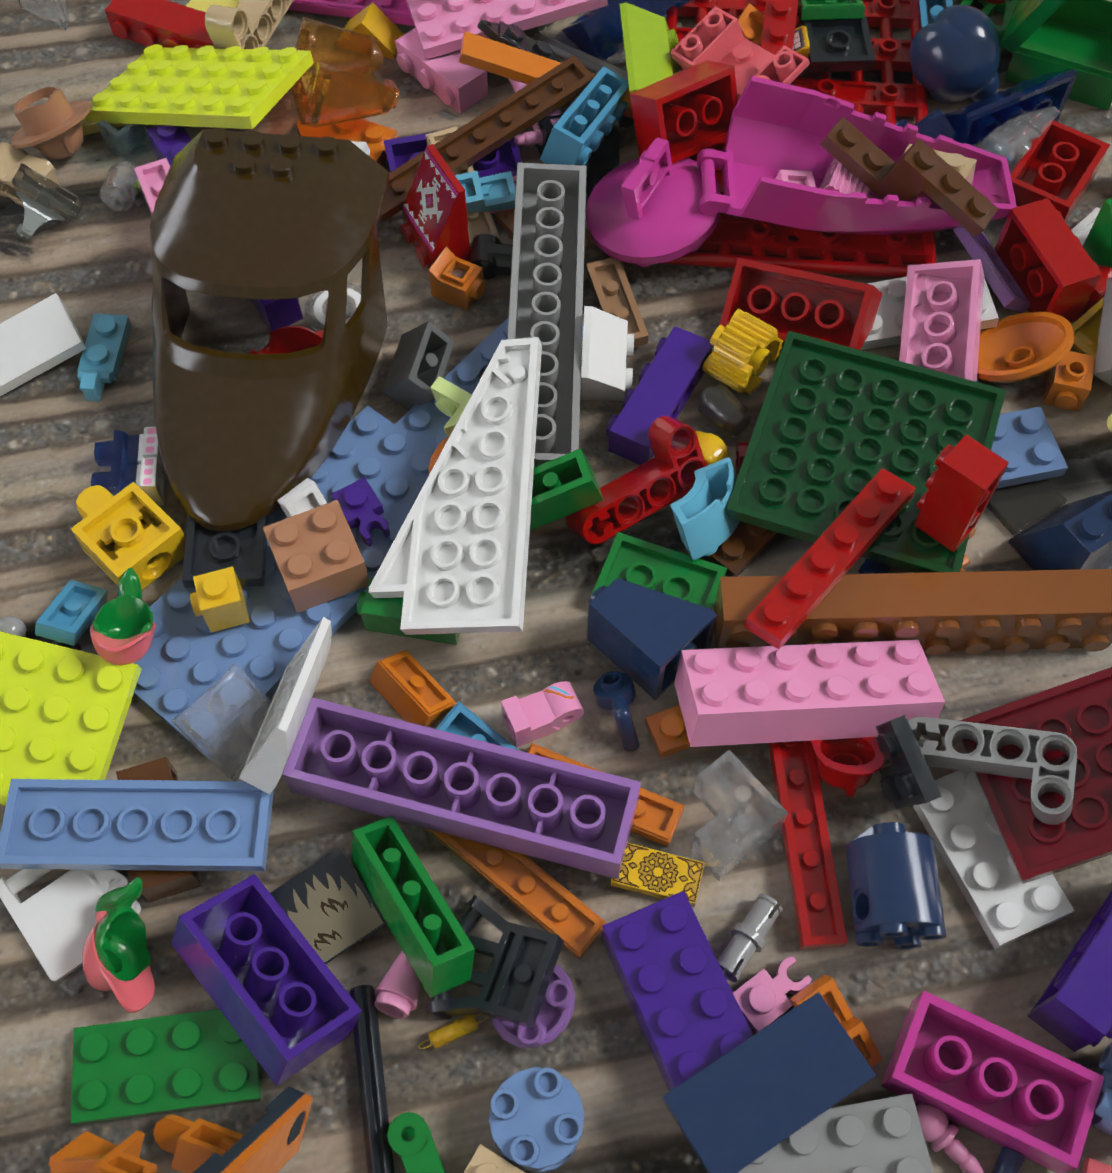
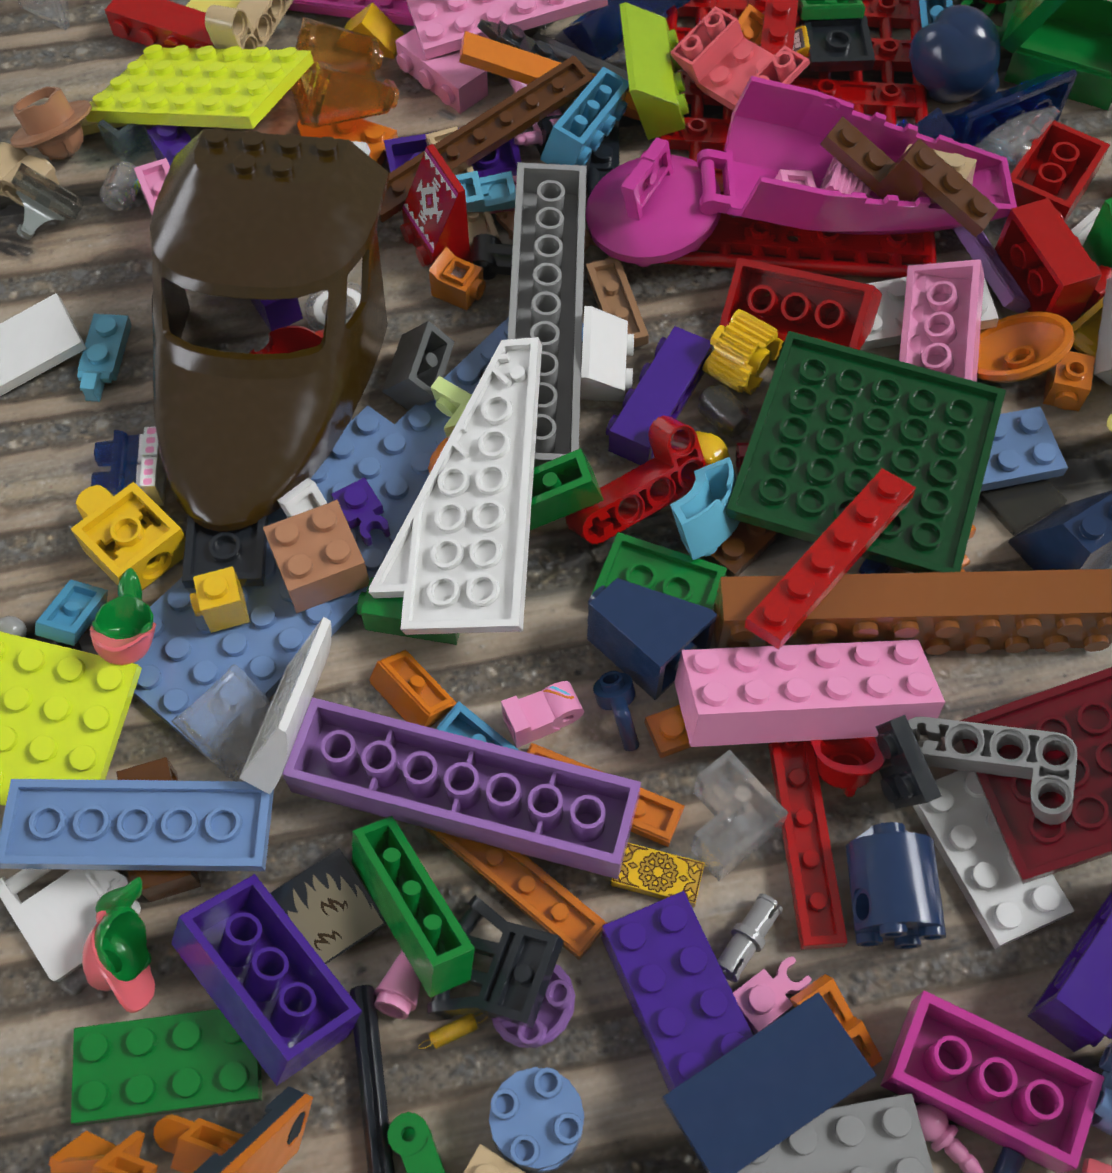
red brick [630,60,738,164] -> none
red brick [914,434,1009,553] -> none

